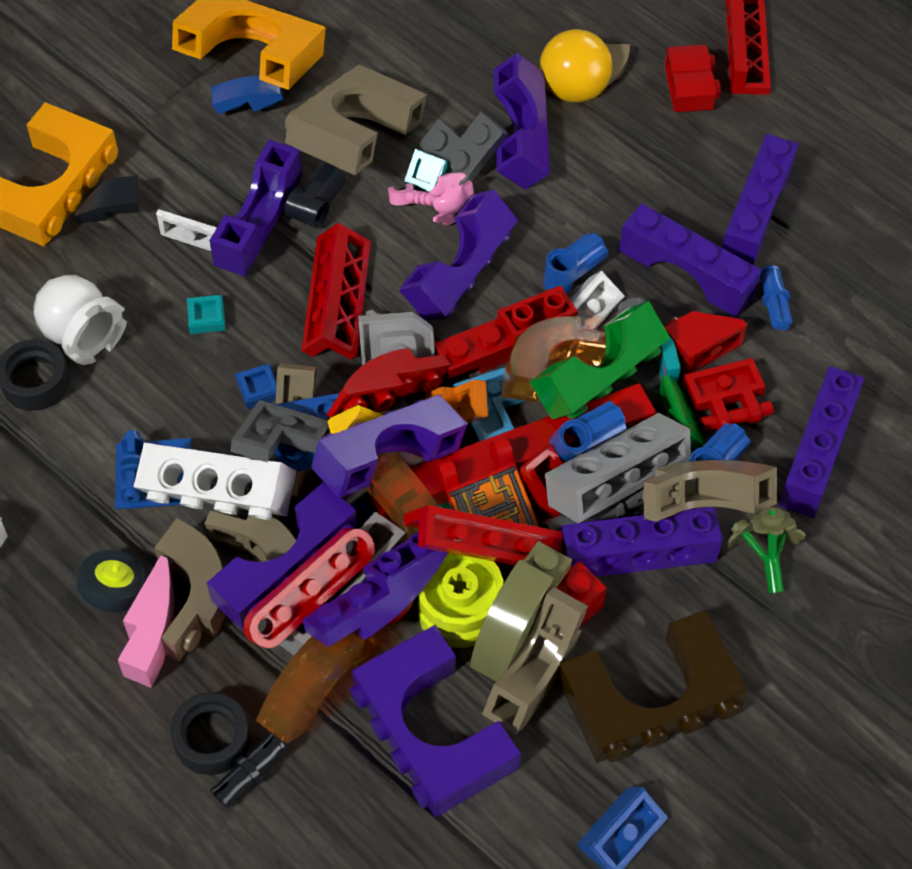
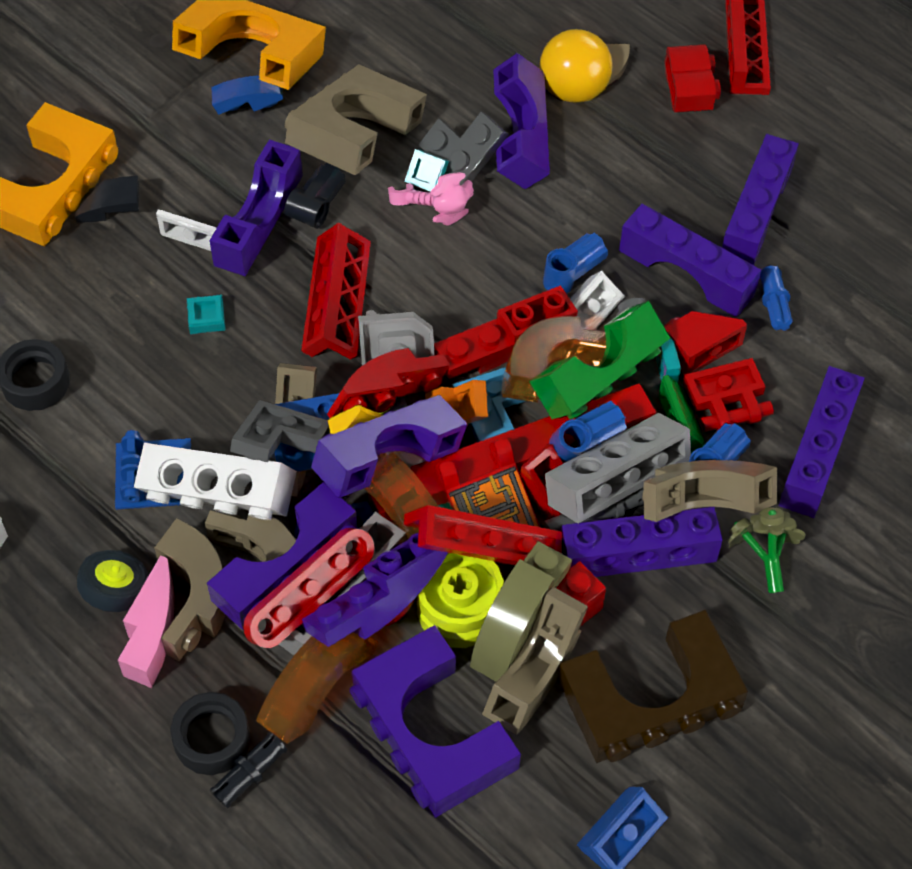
white tile [34,275,127,365] -> none
blue tile [235,364,277,409] -> none
dark purple arch [399,189,518,320] -> none

